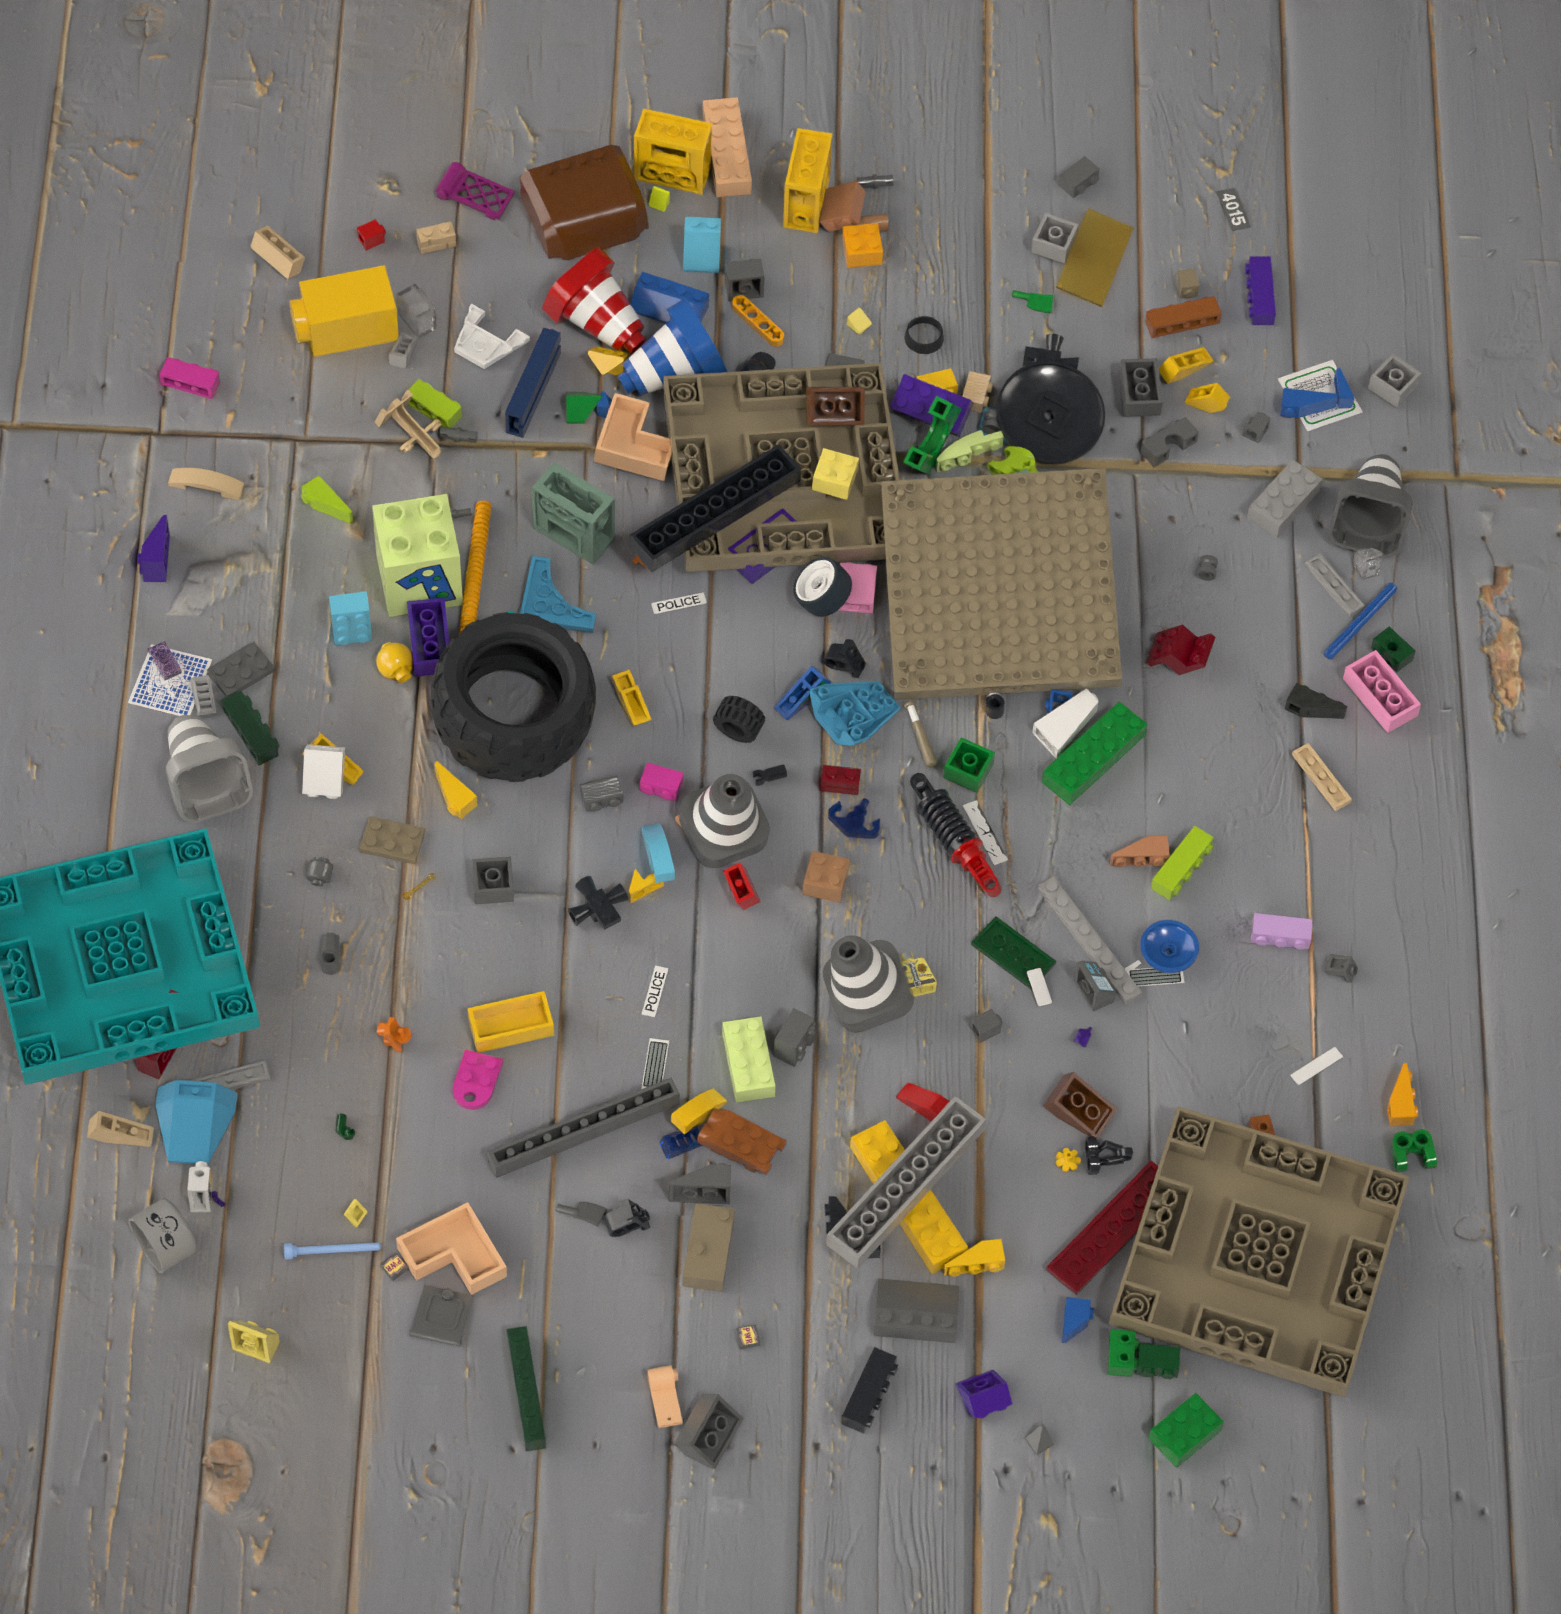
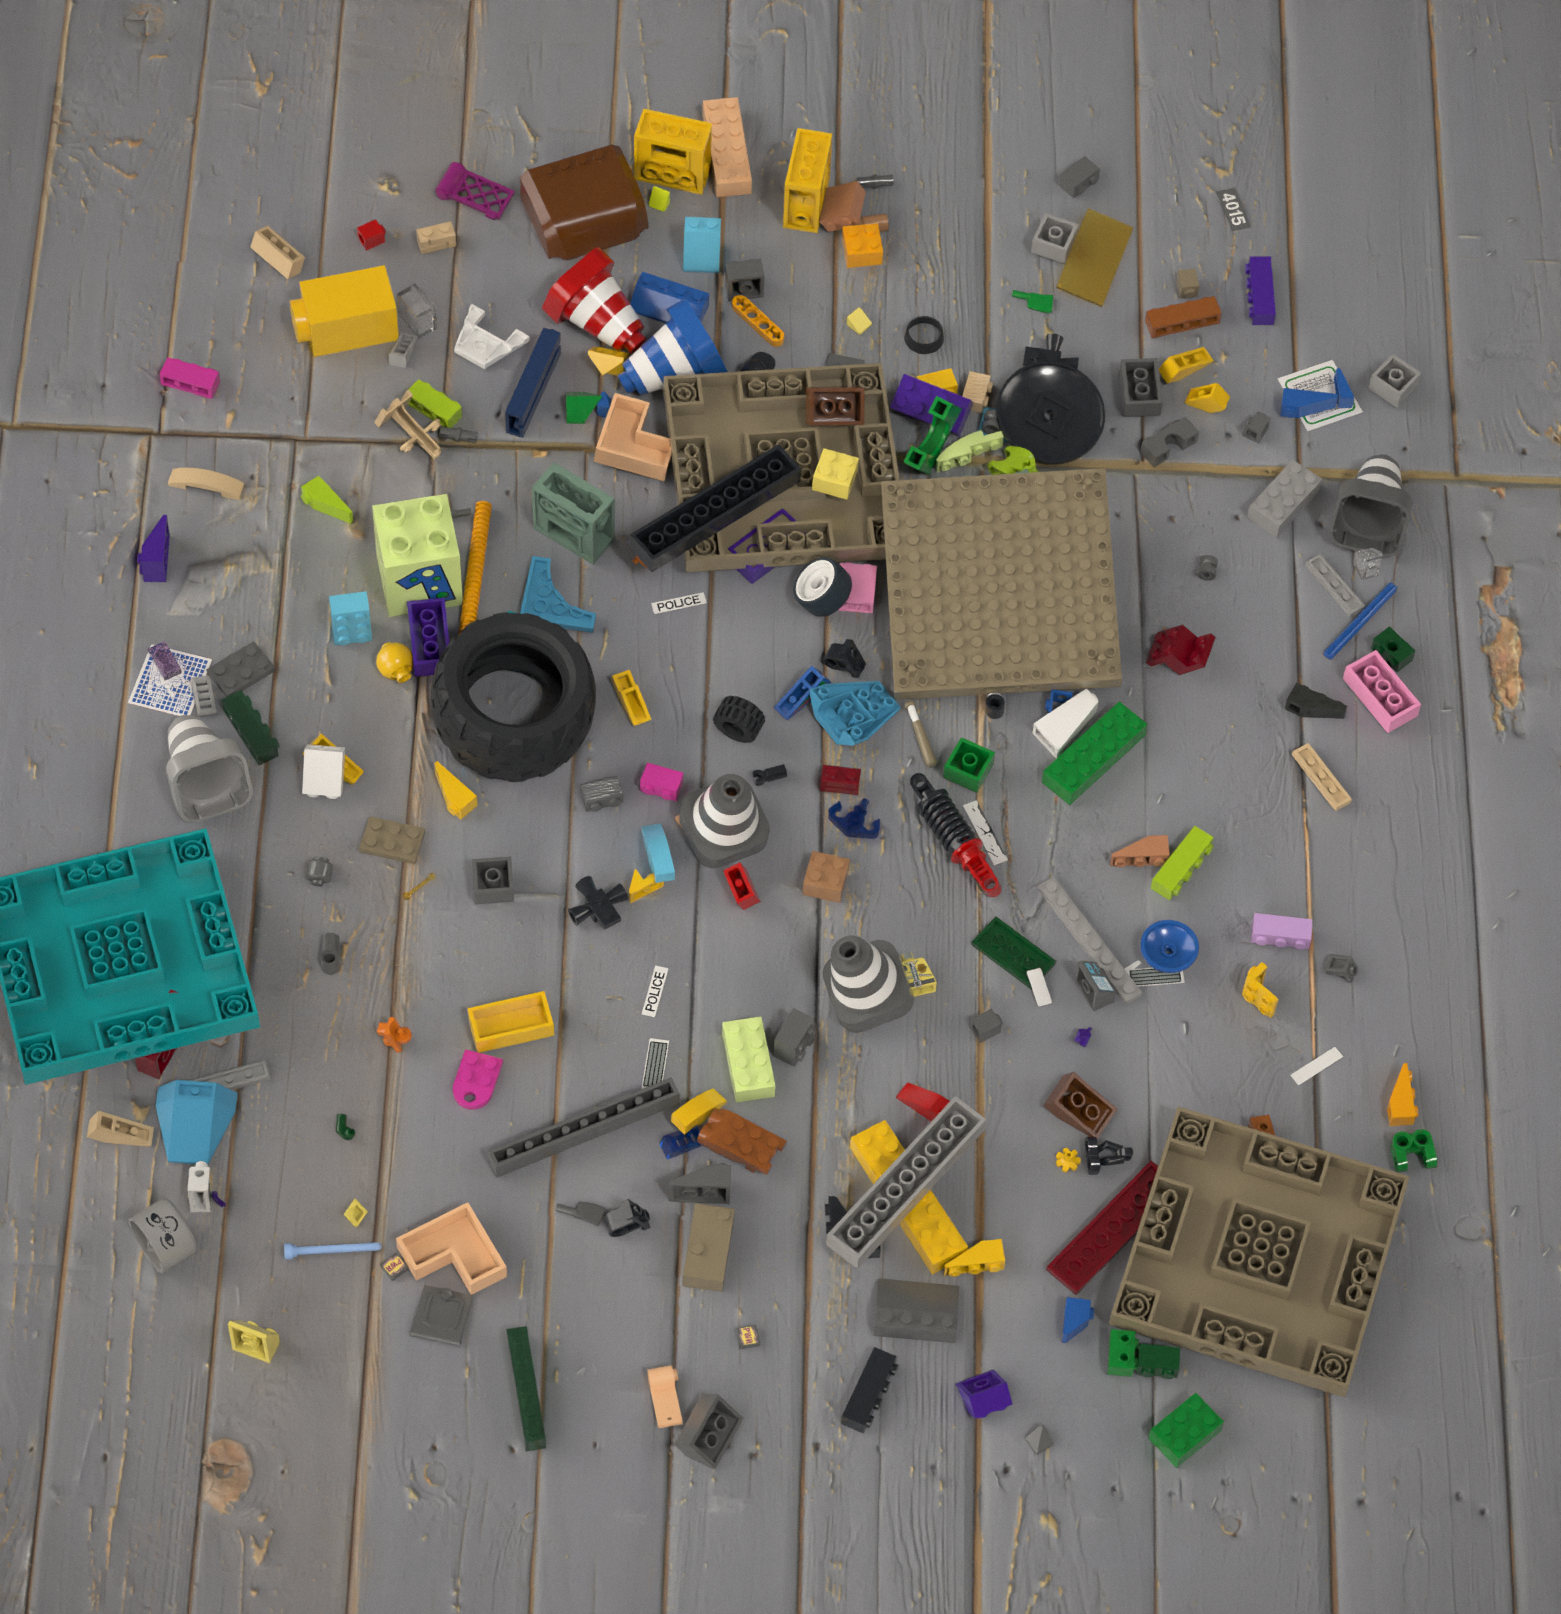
none -> yellow bracket [1242,962,1278,1018]

